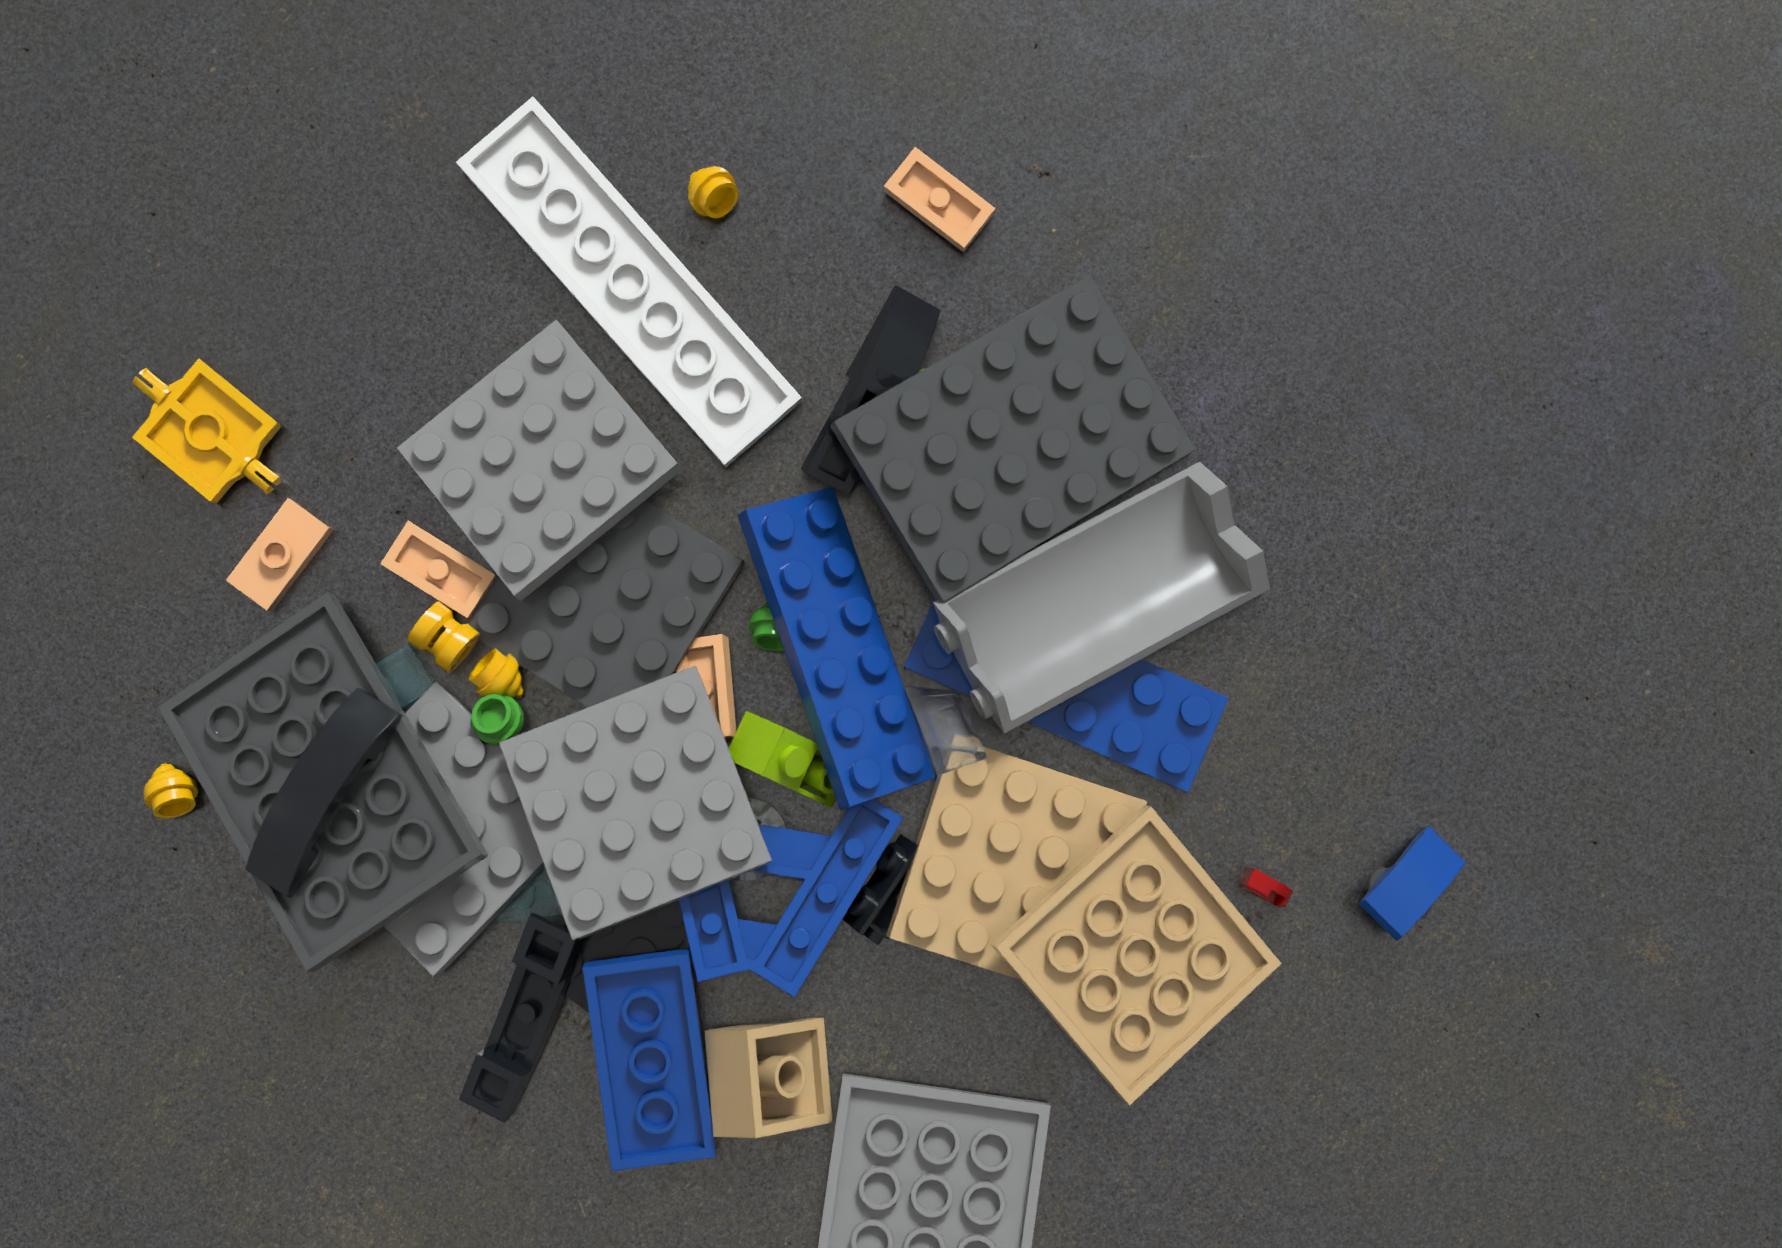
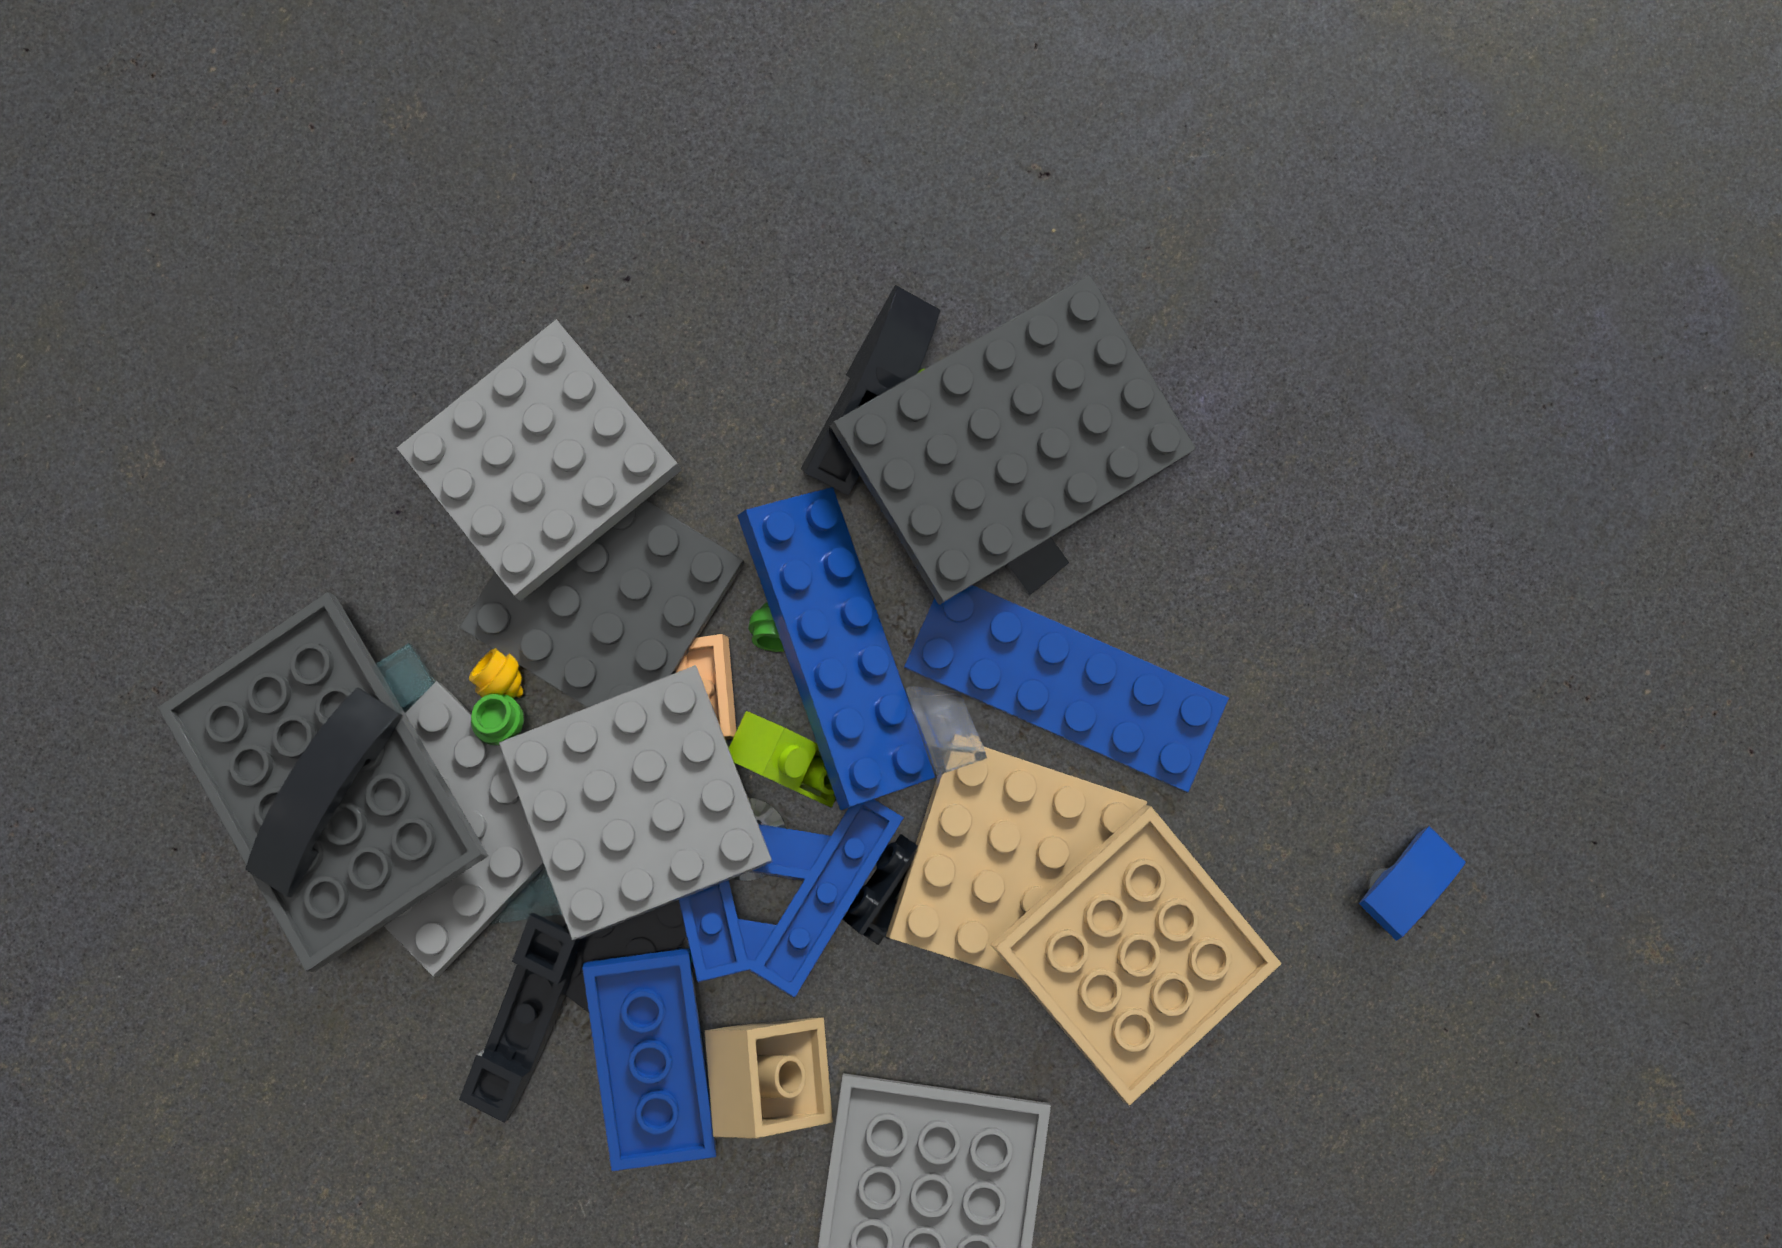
yellow plate [132,359,282,504] -> none
yellow plate [143,763,198,819] -> none
light nougat plate [226,498,334,612] -> none
light nougat plate [381,521,497,619] -> none
yellow wheel [407,601,480,673] -> none
white plate [456,96,802,468] -> none
yellow plate [688,166,739,218] -> none
light nougat plate [884,147,996,253] -> none
light grey cylinder [933,462,1270,734] -> none
red tile [1239,868,1293,908] -> none

